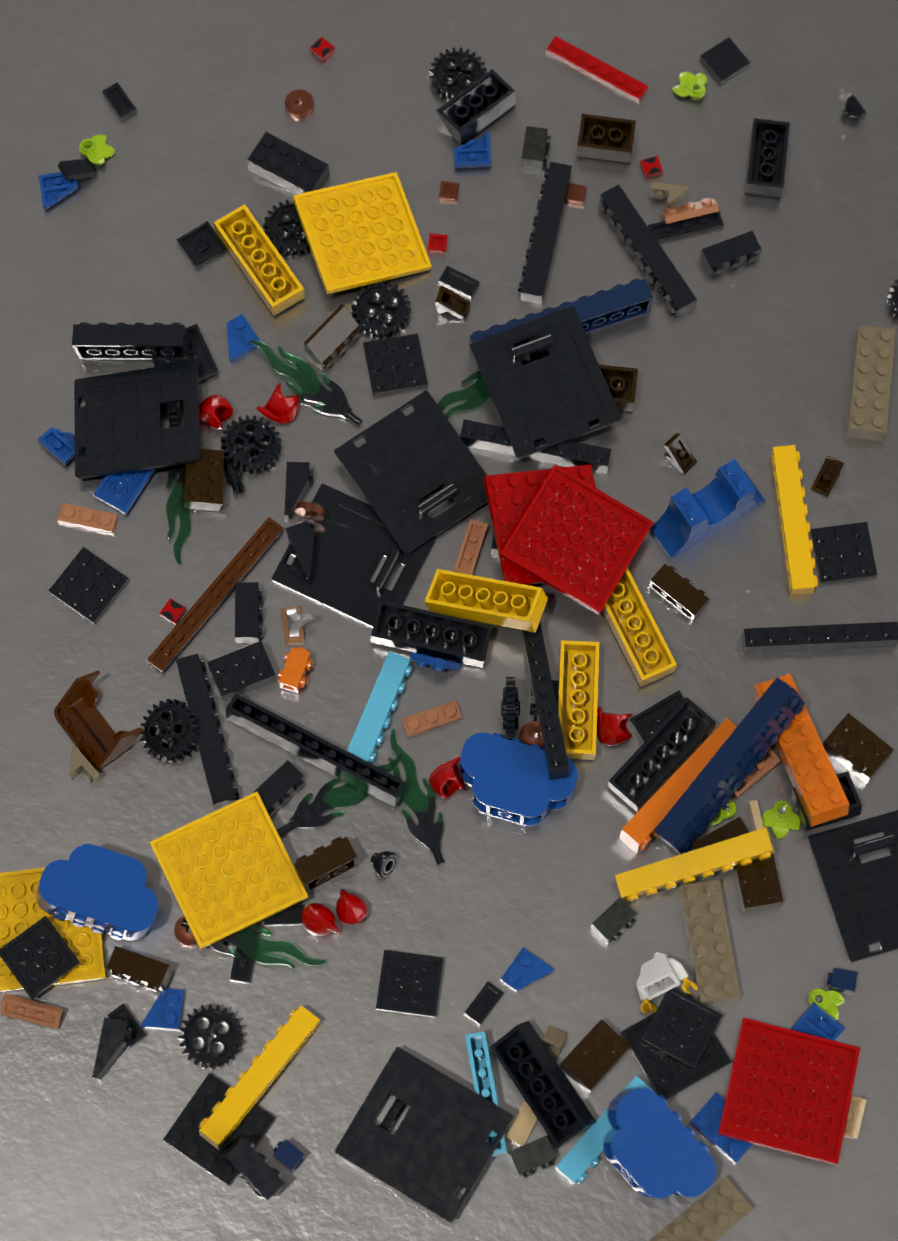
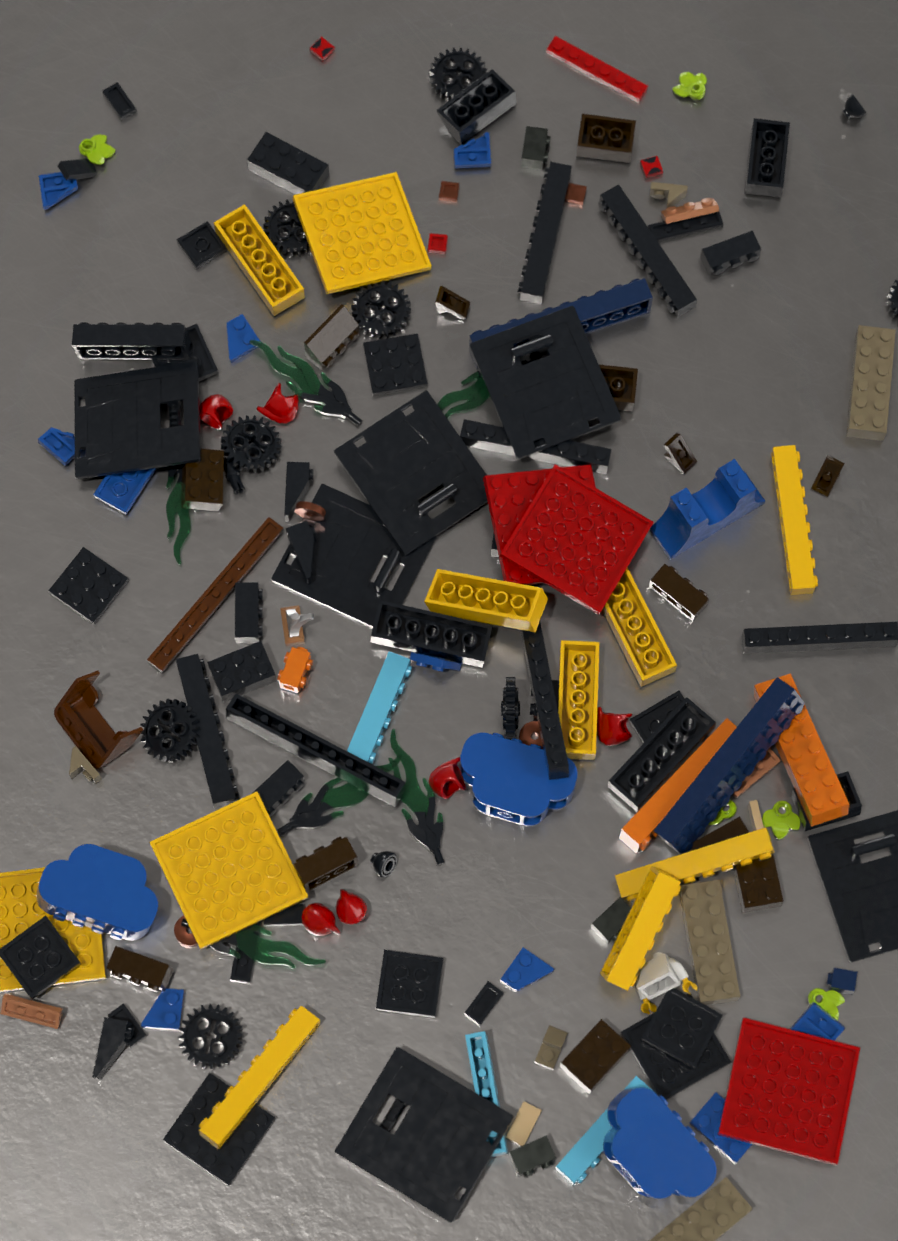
nougat plate [57,503,118,534] -> none
red tile [159,598,186,625] -> none
black brick [219,1137,285,1201] -> none
dark blue brick [273,1139,306,1173] -> none
copper piece [285,89,314,119] -> none
nougat plate [401,700,463,738] -> none
black tile [438,266,480,299] -> none
nougat plate [453,519,488,575] -> none
black brick [490,1021,596,1149] -> none
black tile [700,37,751,84] -> none
black plate [810,522,877,585] -> none
dark brown brick [823,713,894,784] -> none
tan plate [843,1096,867,1139] -> none
none -> yellow brick [600,866,681,991]

